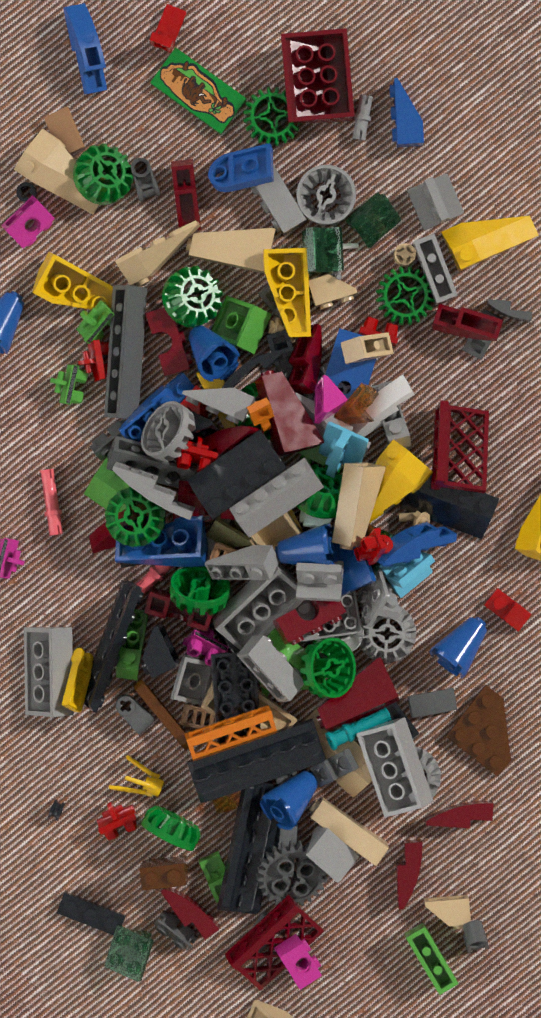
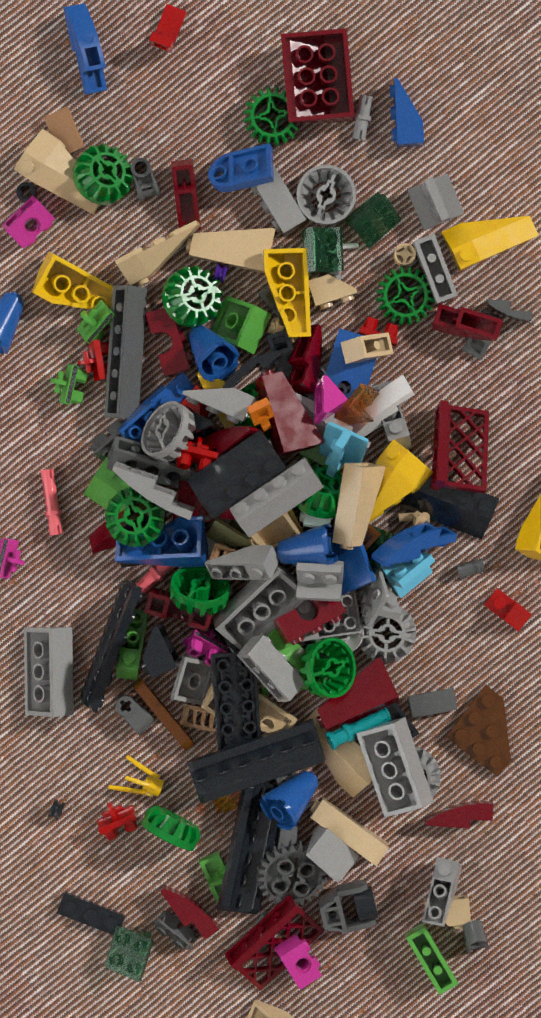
yellow hinge [62,648,94,713] -> none
reddish brown brick [139,855,188,891] -> none
tile [150,47,247,135] -> none
orange fence [184,705,277,760] -> none
dark grey slope [310,748,359,787] -> none
red hips [354,527,393,565] -> none
dark red slope [396,839,422,910] -> none
blue cone [429,617,487,679] -> none
none -> dark purple bush [214,262,228,284]
none -> dark grey piece [319,880,378,934]
none -> light grey slope [422,857,462,927]
none -> dark grey pin [457,558,486,579]

